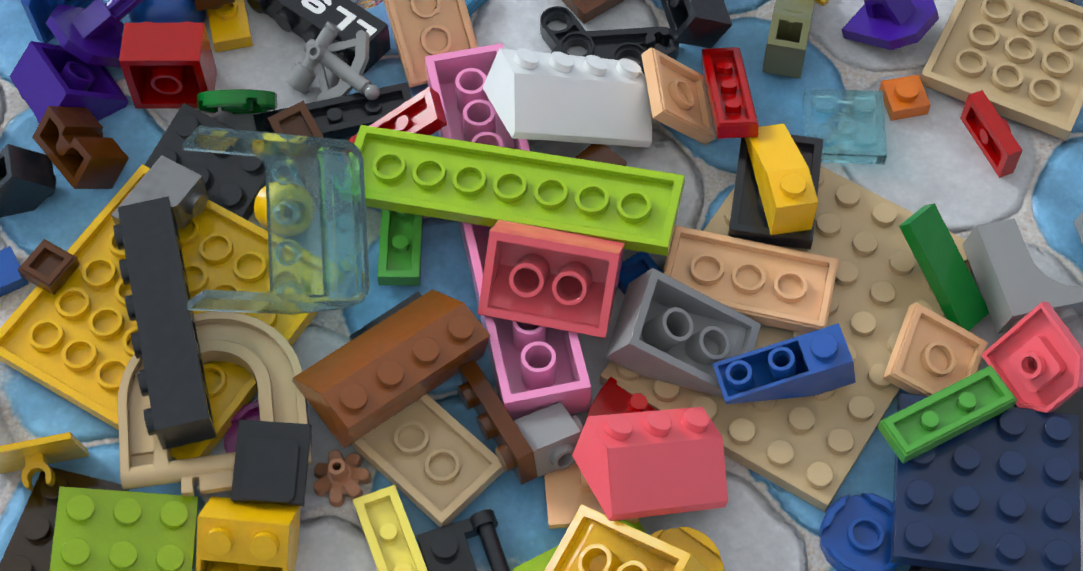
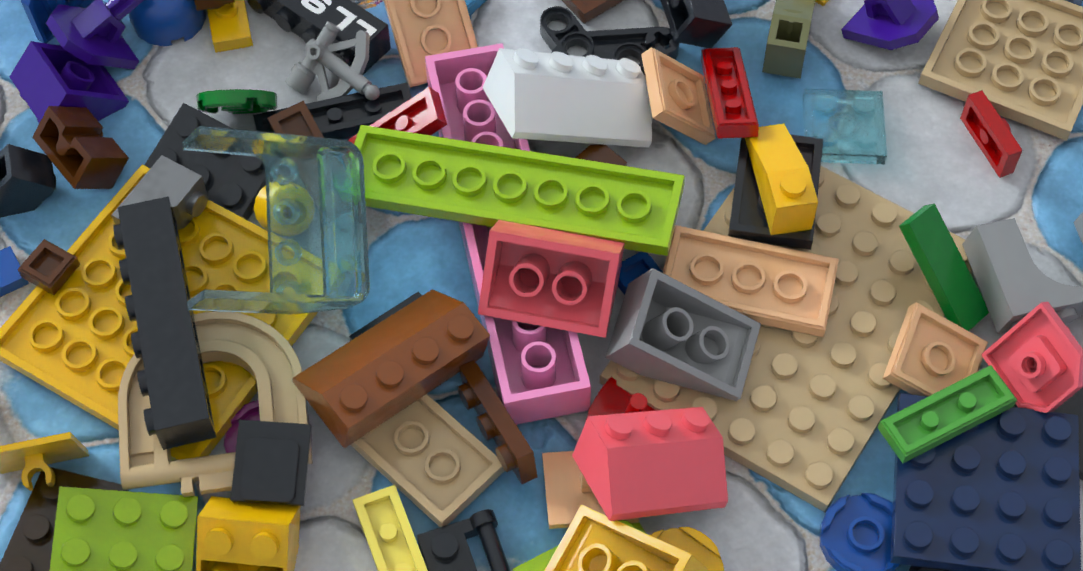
red brick [119,21,217,109] -> none
nougat plant [314,450,371,507] -> none
bright green plate [377,209,424,286] -> none
light grey brick [513,402,583,479] -> none
blue slope [712,323,856,404] -> none
orange plate [879,74,931,121] -> none

